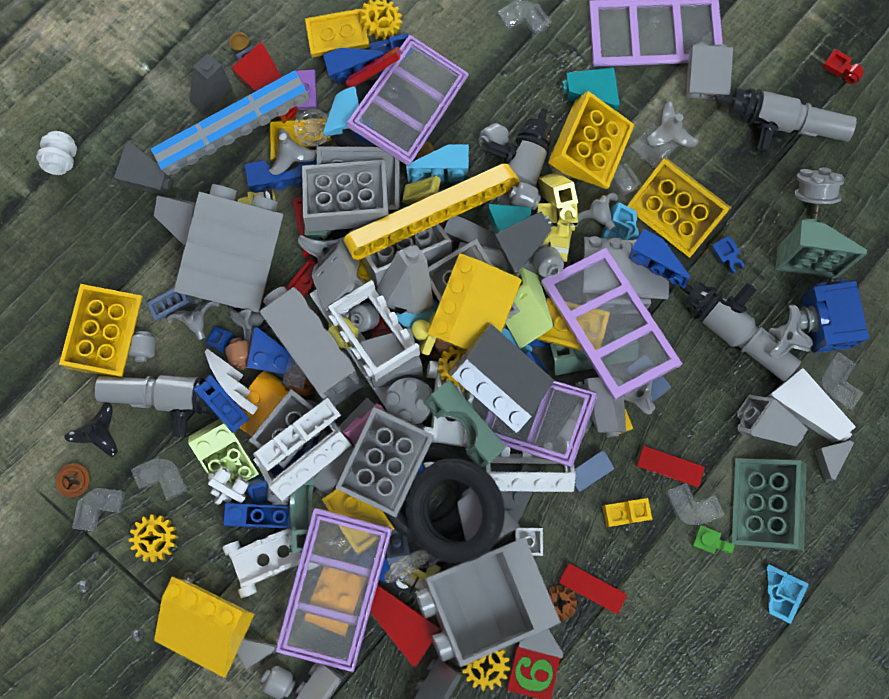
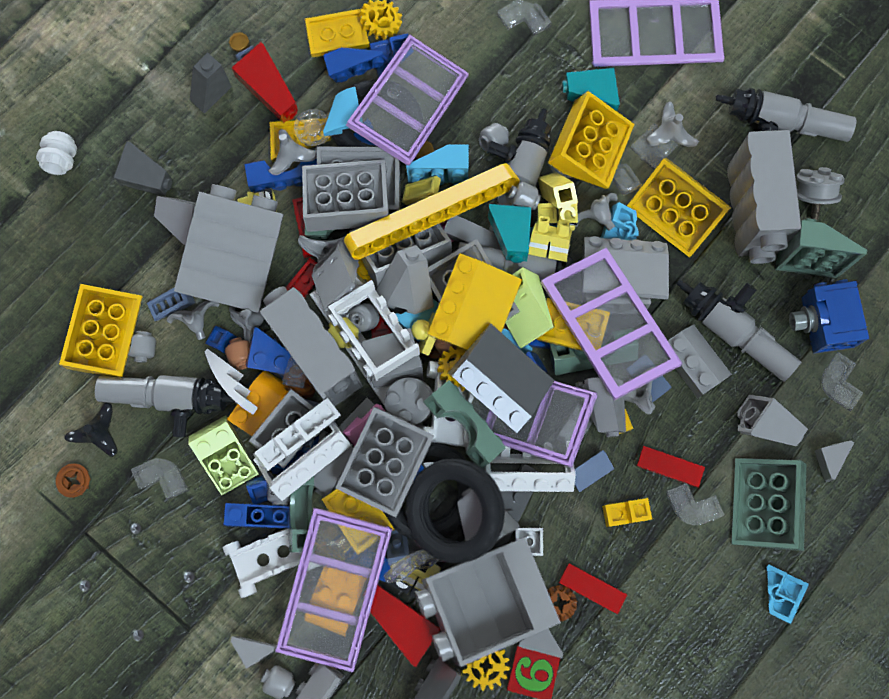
clear plate [72,488,125,532] -> none
yellow gear [129,515,178,562] -> none
brick [151,70,310,175] -> none
yellow slope [154,577,254,678] -> none
blue plate [193,375,249,434] -> none
white hips [208,466,248,505] -> none
medium lavender plate [296,70,317,110] -> none
red tile [346,47,402,88] -> none
dark grey slope [494,211,553,276] -> none
light grey head [533,246,564,278] -> none
blue slope [629,229,690,288] -> none
light grey brick [686,43,733,100] -> none
bright green plate [692,525,735,554] -> none
blue plate [710,235,744,274] -> none
white slope [767,368,855,443] -> none
light grey piece [768,305,813,358] -> none
red plate [823,49,864,84] -> none
none -> light grey slope [660,324,732,399]
none -> light grey brick [727,130,801,264]

